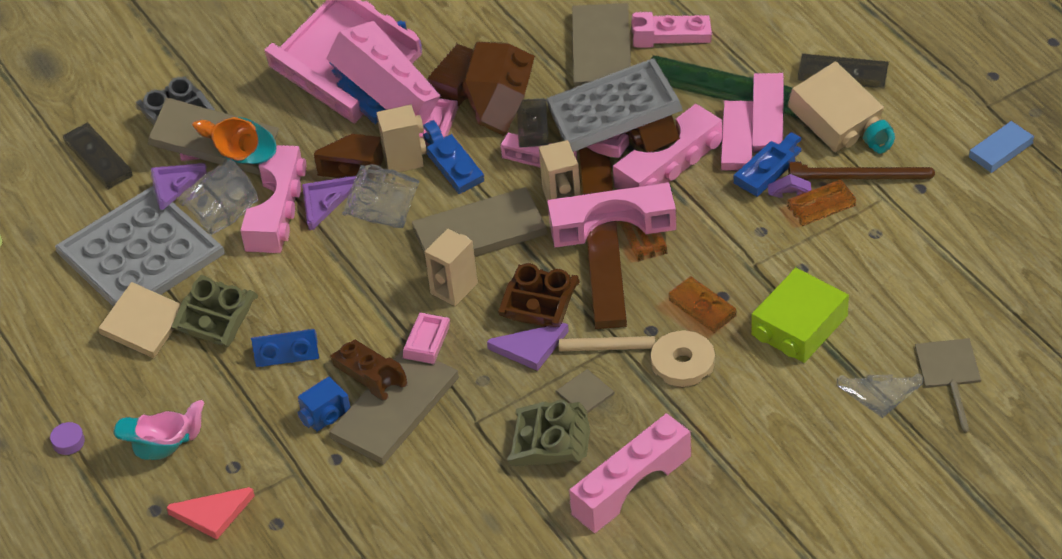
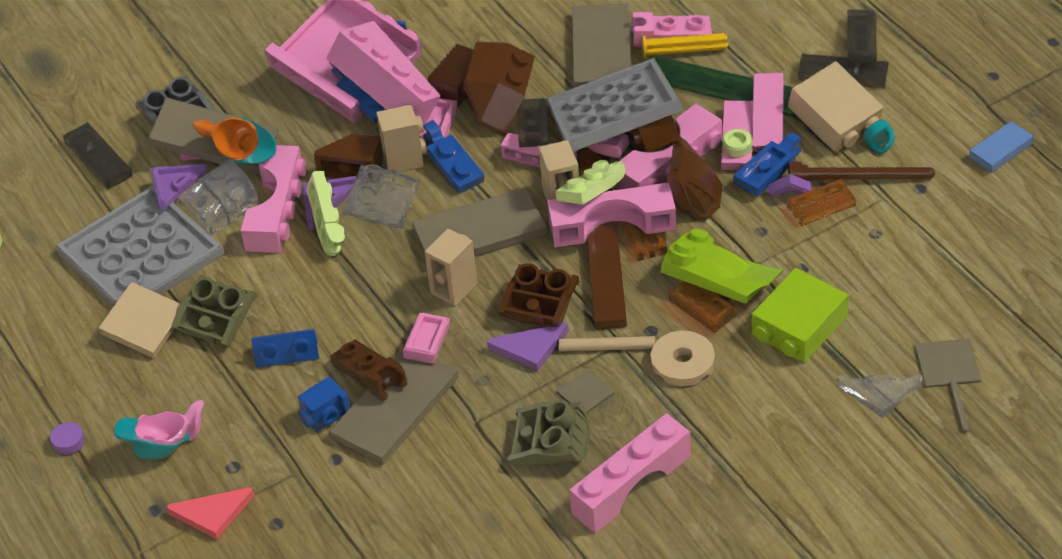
none -> yellowish green hinge [306,171,345,257]
none -> yellowish green hinge [556,160,626,204]
none -> yellow axle [642,33,728,59]
none -> lime slope [660,229,784,304]
none -> reddish brown slope [668,136,723,221]
none -> yellowish green tile [722,129,752,157]
none -> clear smoke tile [847,9,877,66]

